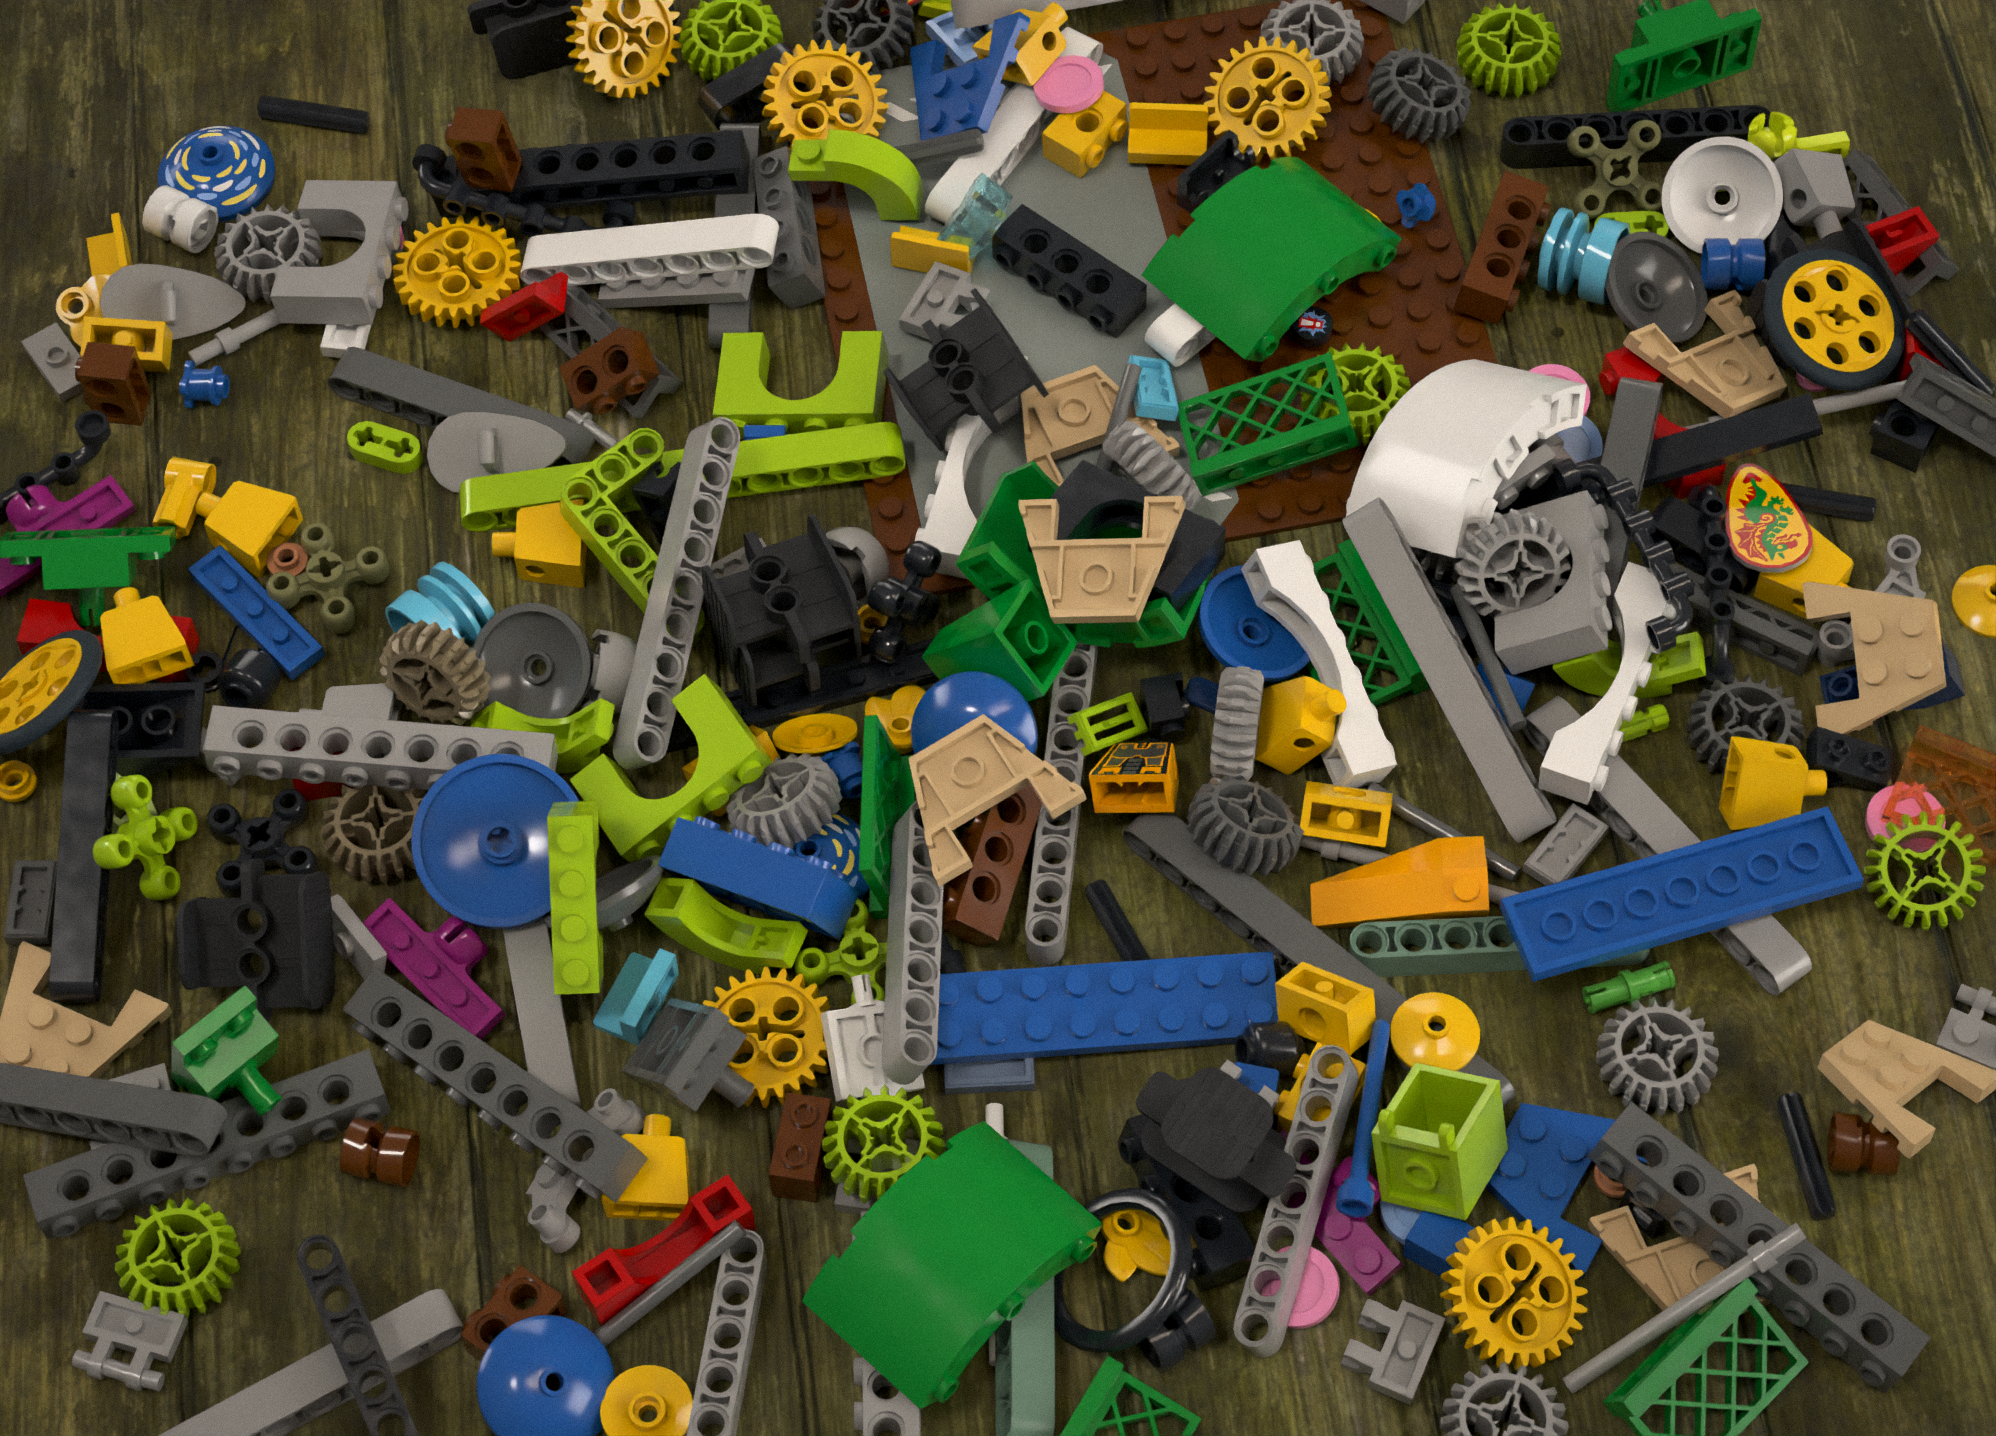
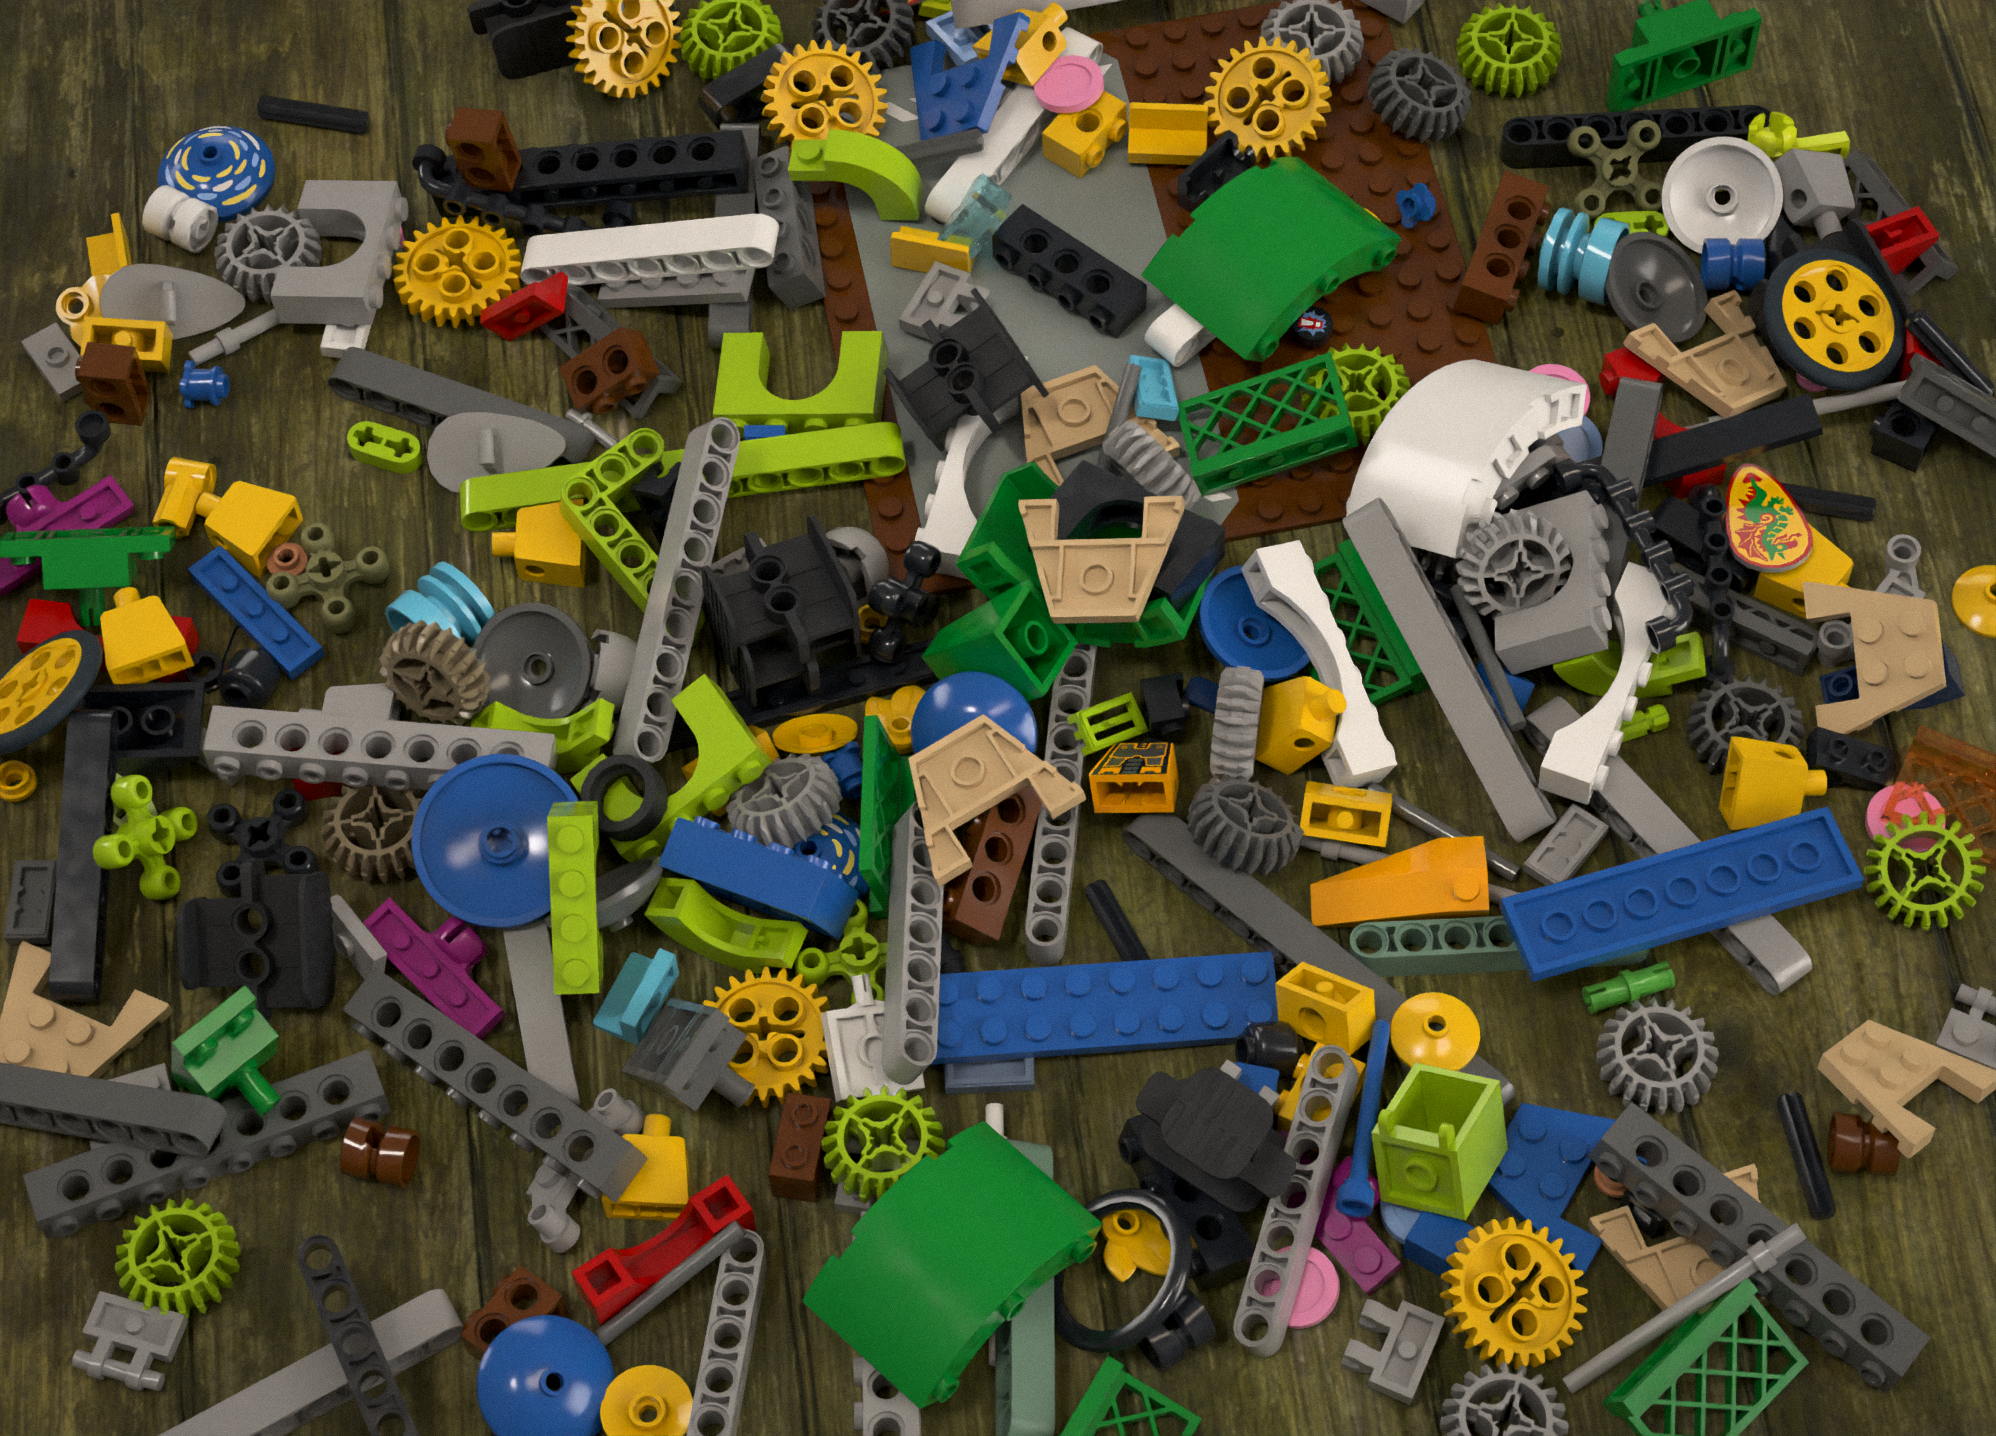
none -> black tyre [580,754,668,841]

